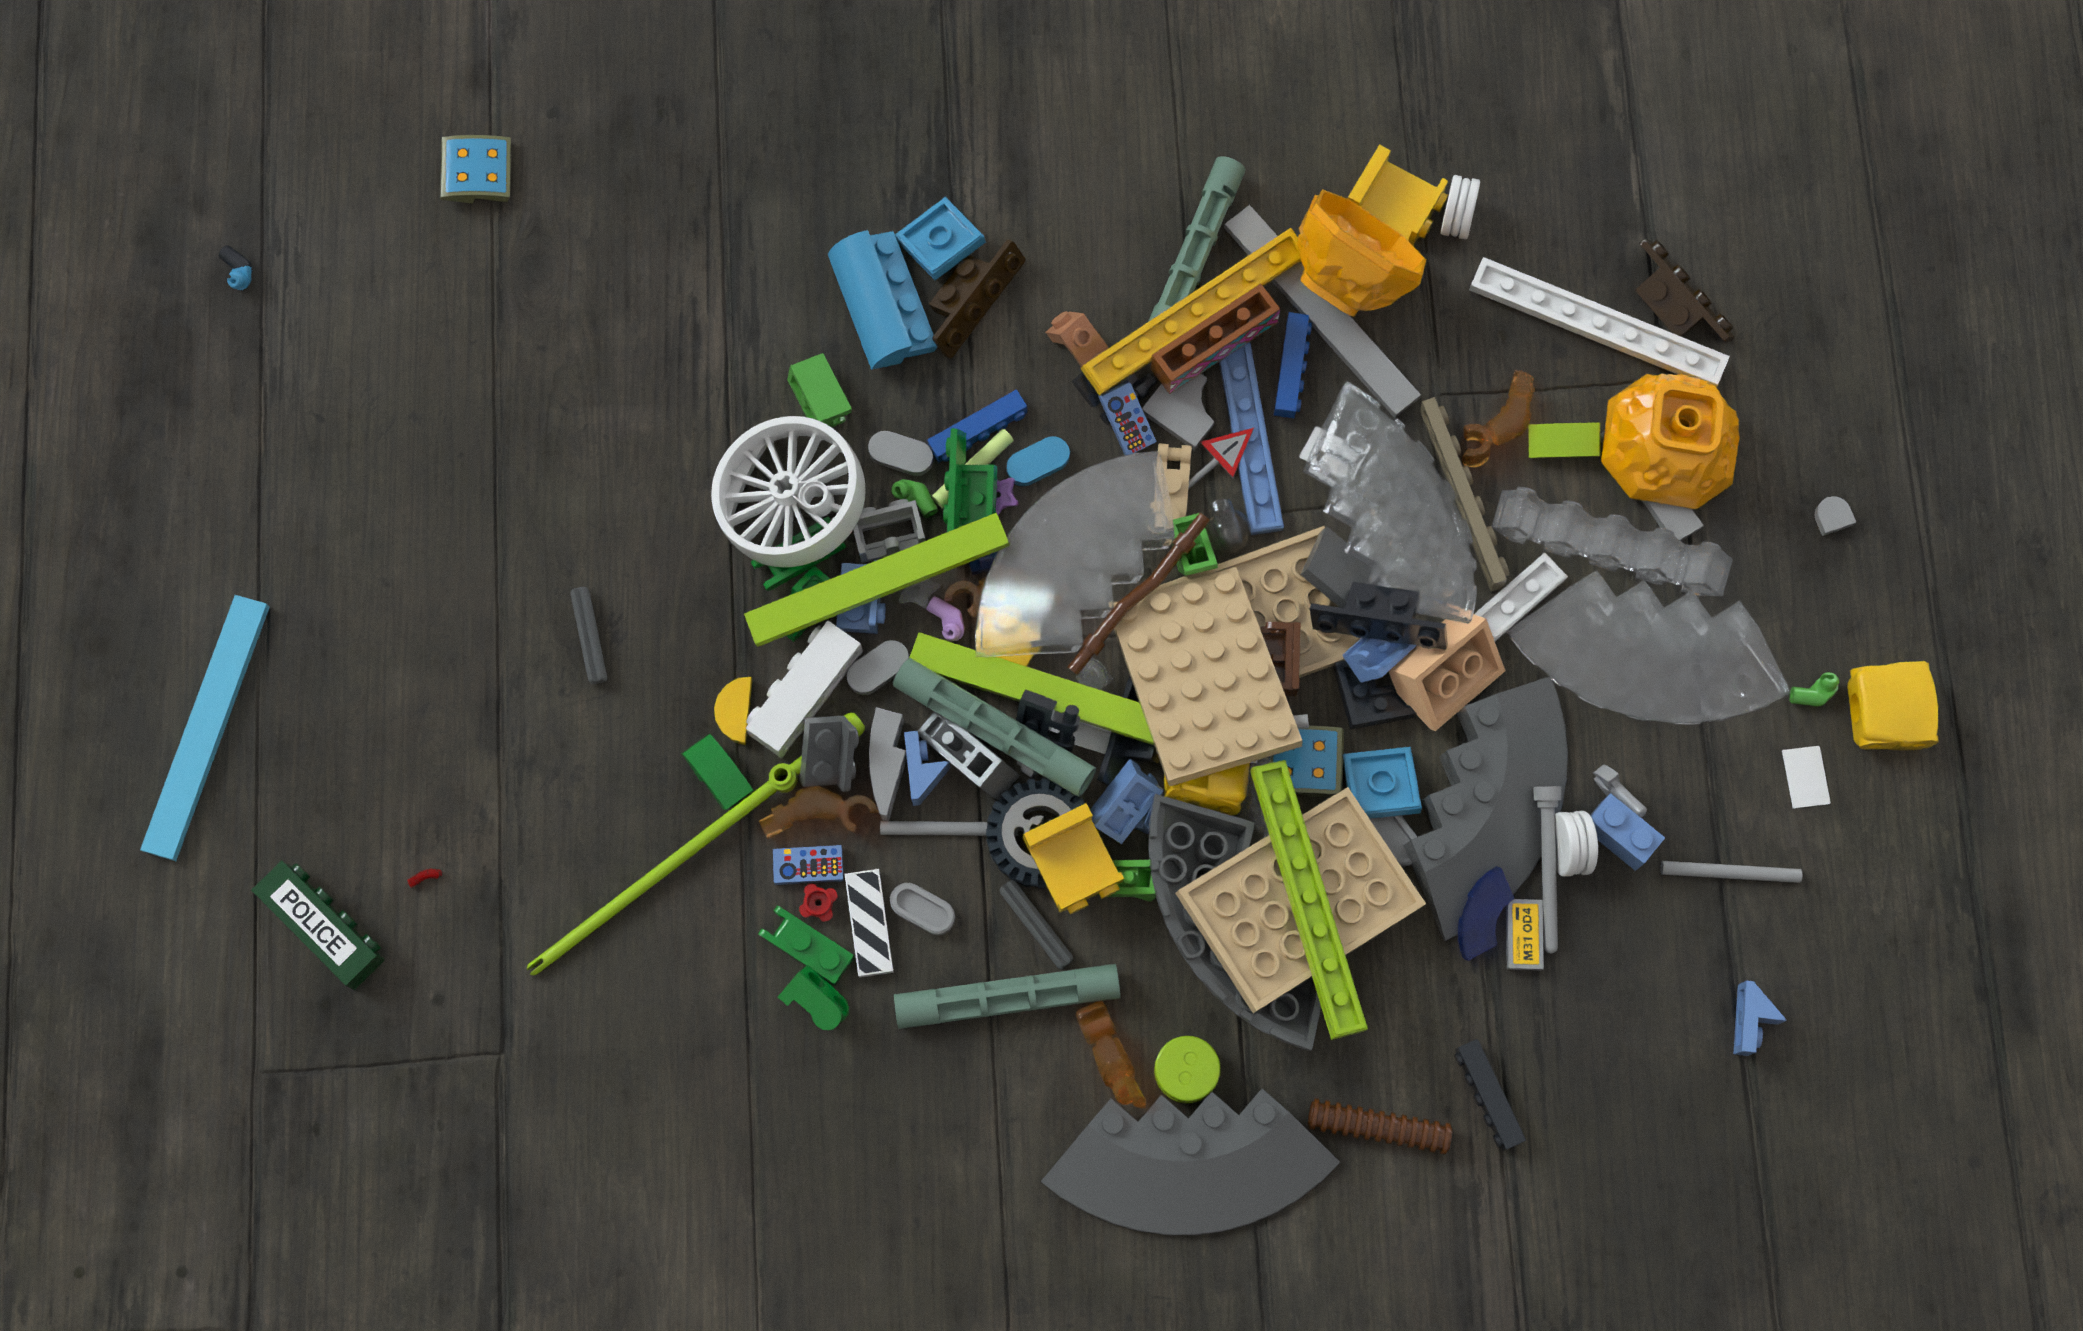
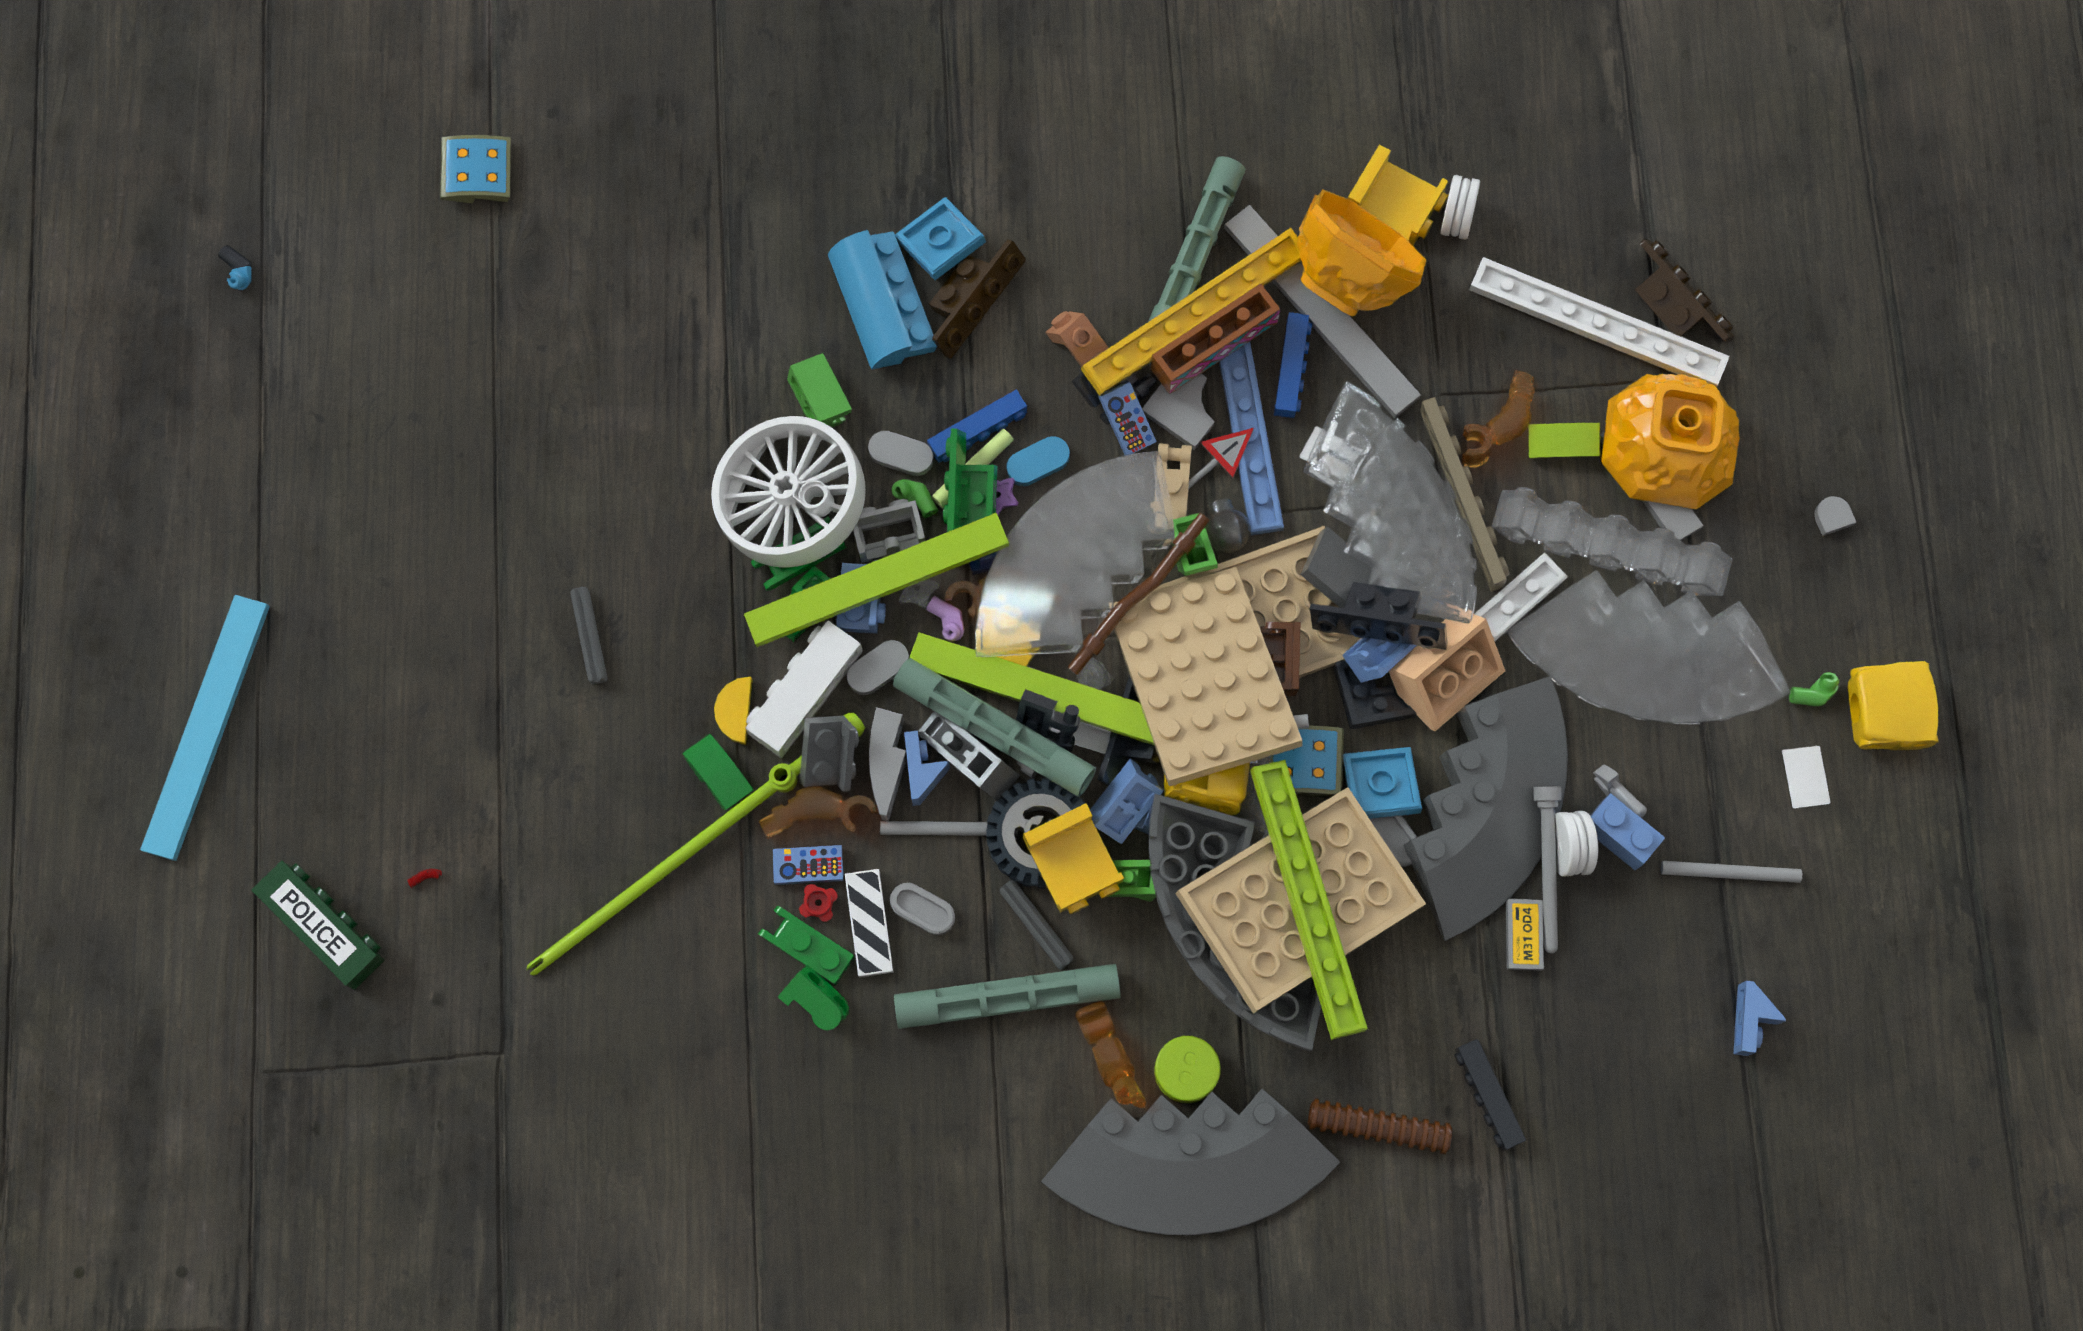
clear blue tile [1458,866,1514,961] -> none

